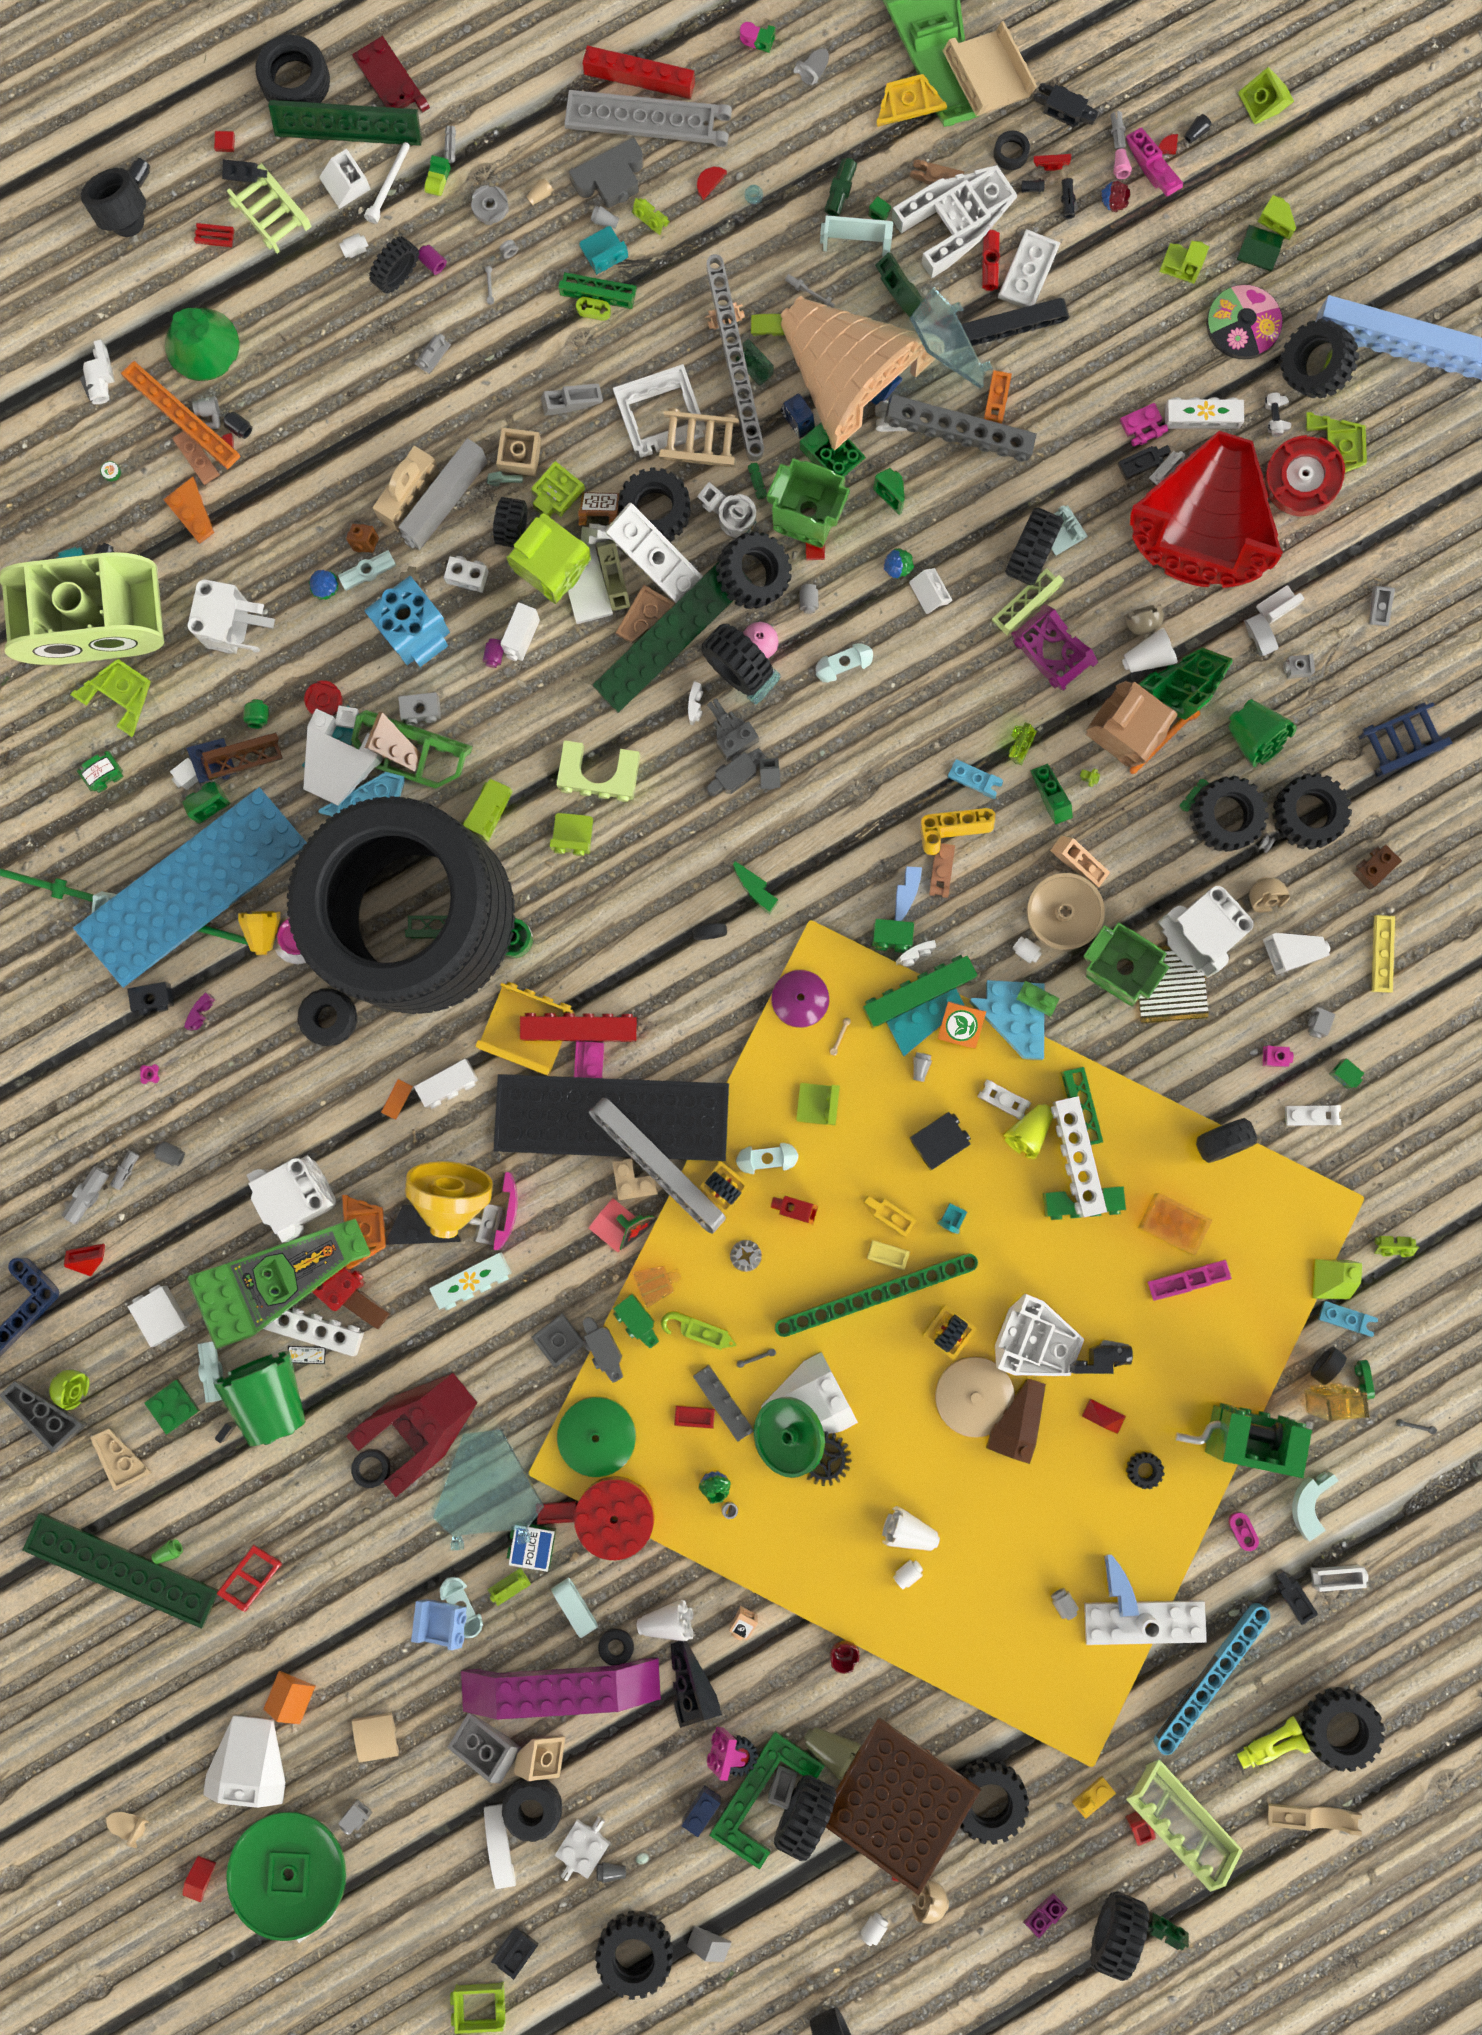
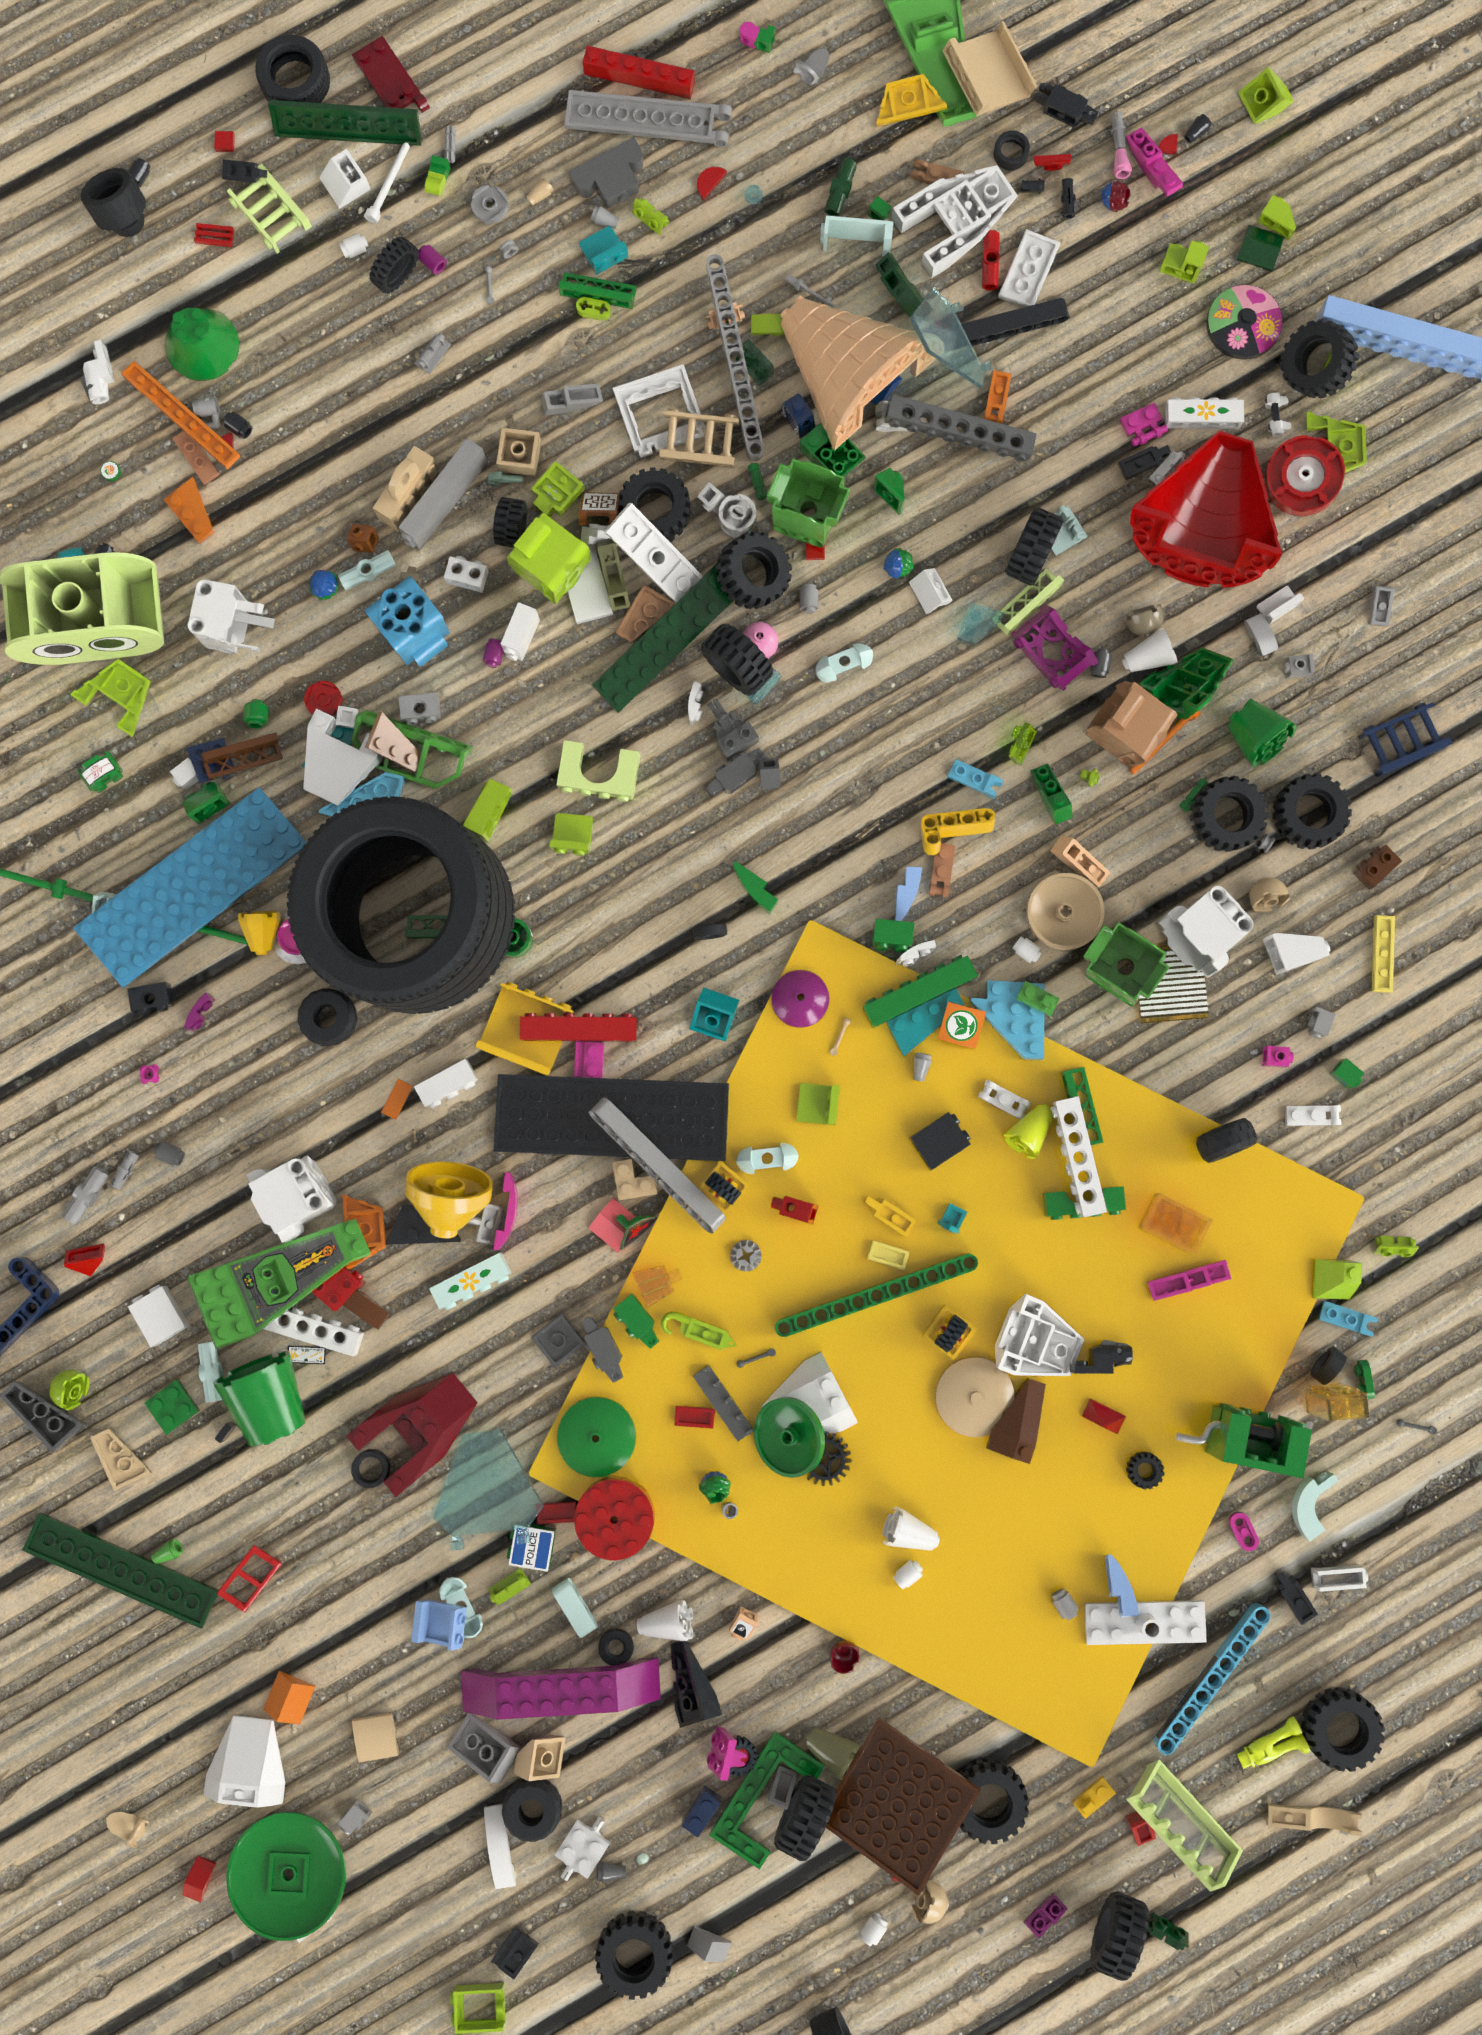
none -> teal slope [690,987,740,1042]
none -> clear light blue wing [958,603,1005,645]
none -> dark grey brick [1090,649,1112,678]

